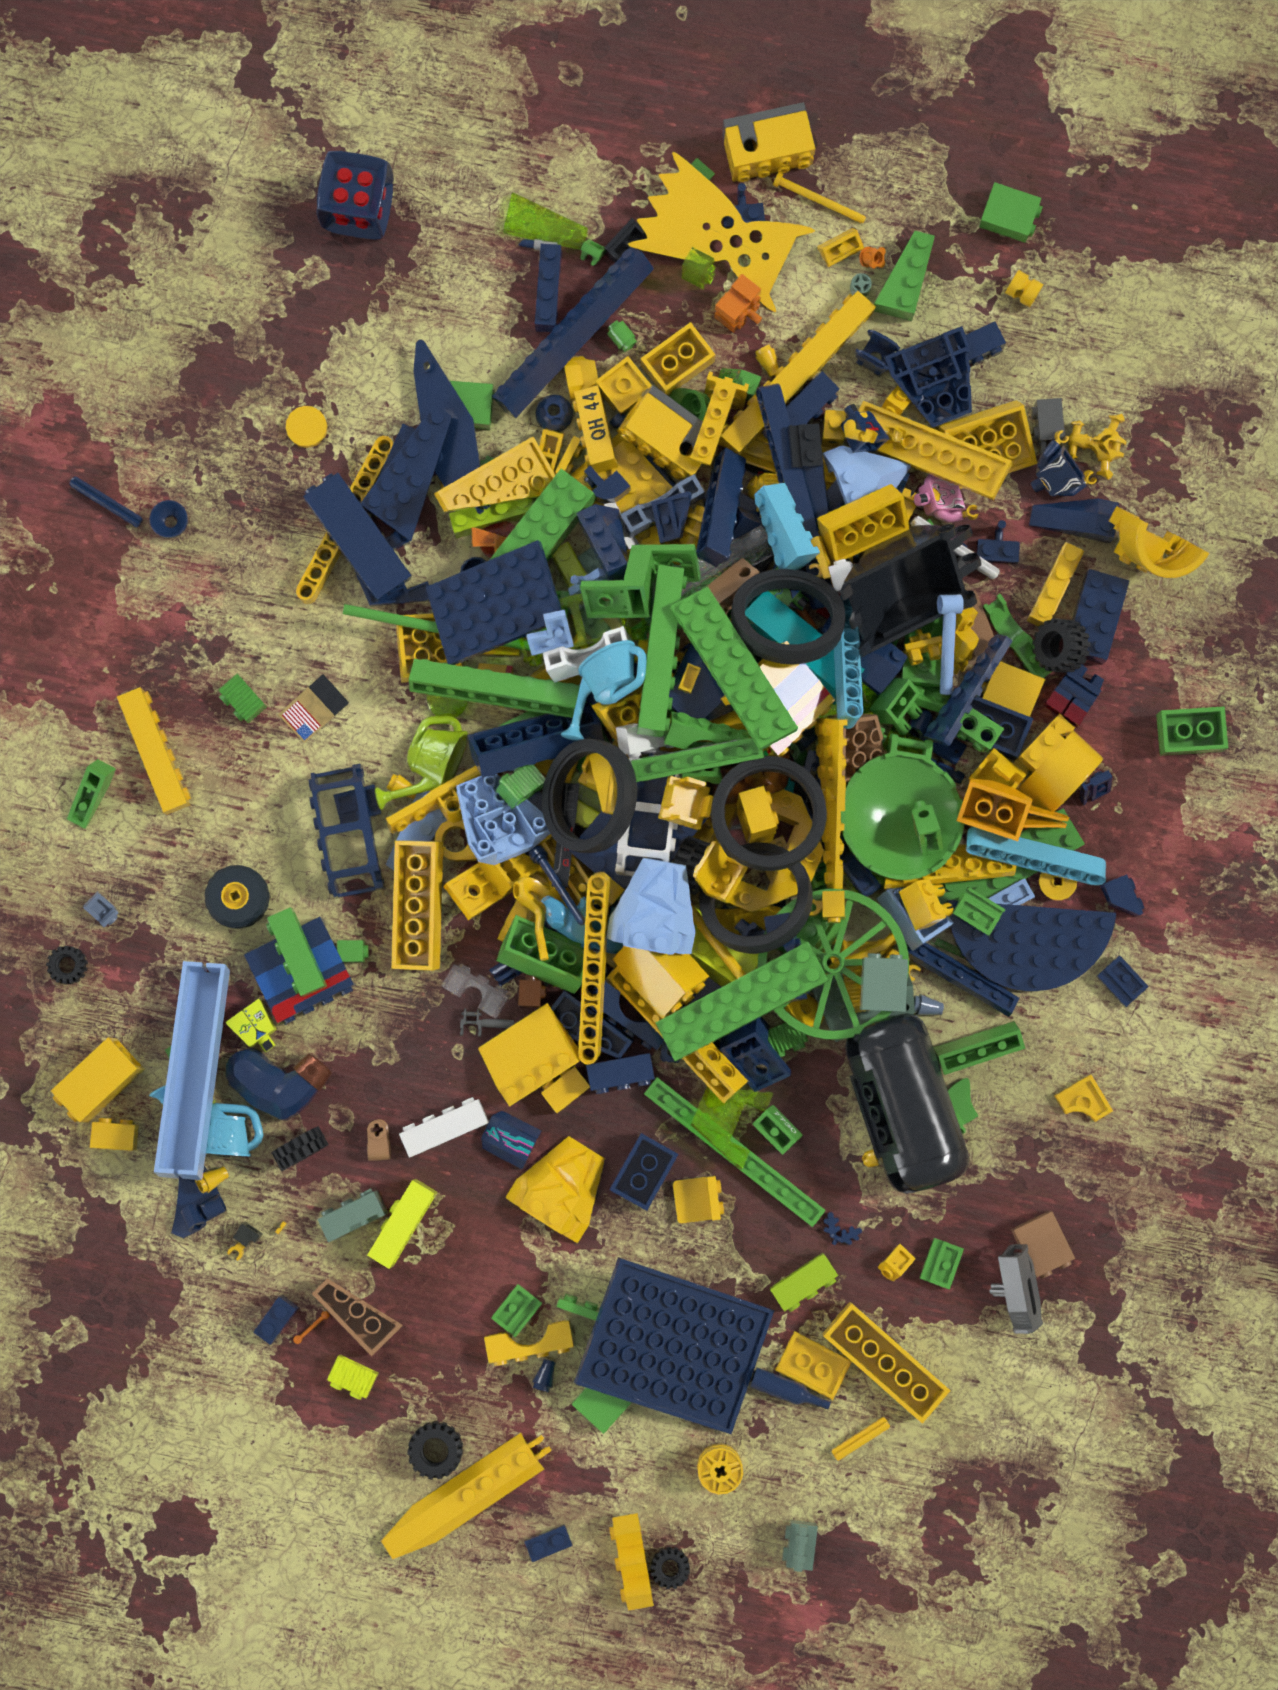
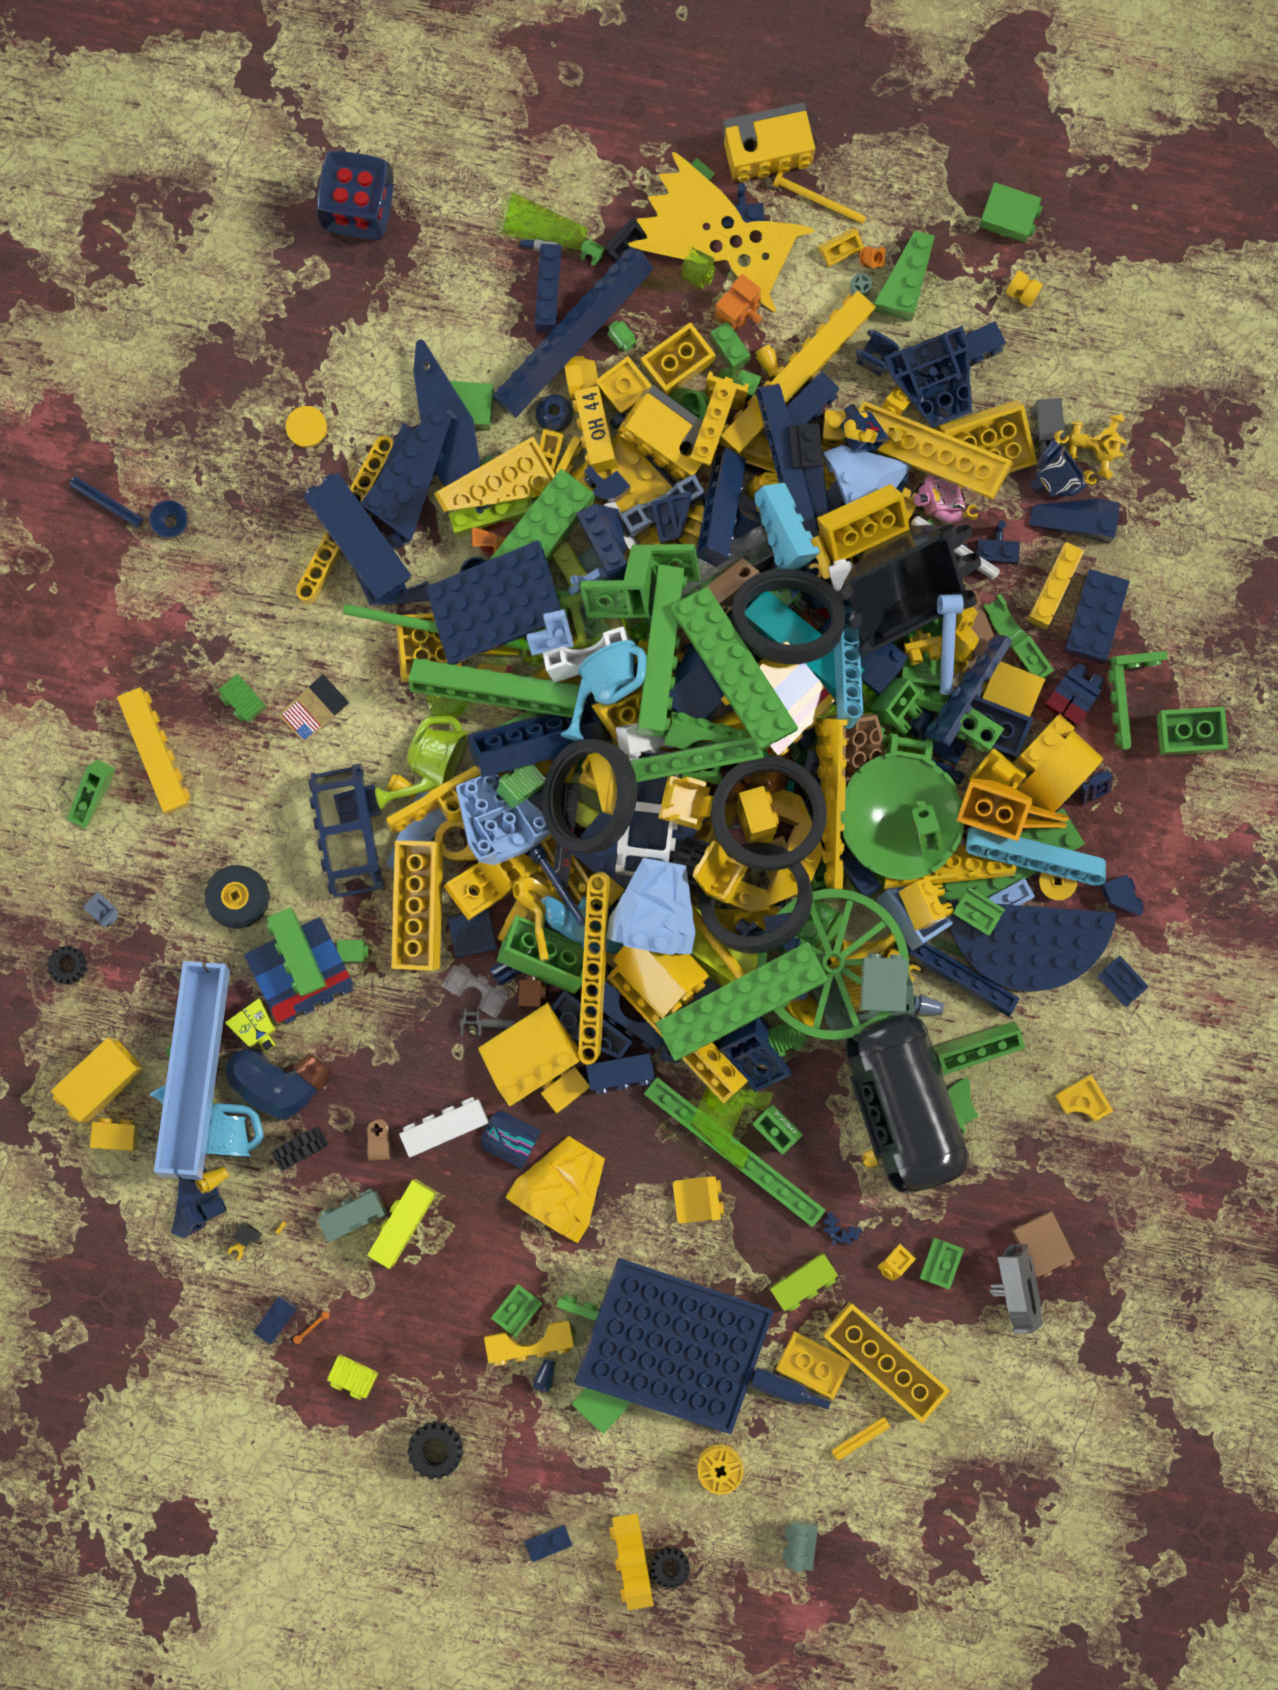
medium nougat wedge [312,1278,403,1356] -> none
yellow hinge [381,1433,551,1559] -> none
dark blue brick [610,1133,679,1211] -> none
yellow piece [678,663,701,694] -> none
yellow brick [809,891,845,923] -> none
black tyre [1032,618,1090,673] -> none
yellow piece [1109,506,1210,578] -> none
none -> dark blue tile [447,908,497,958]
none -> bright green brick [710,321,751,369]
none -> bright green bracket [1108,651,1167,750]

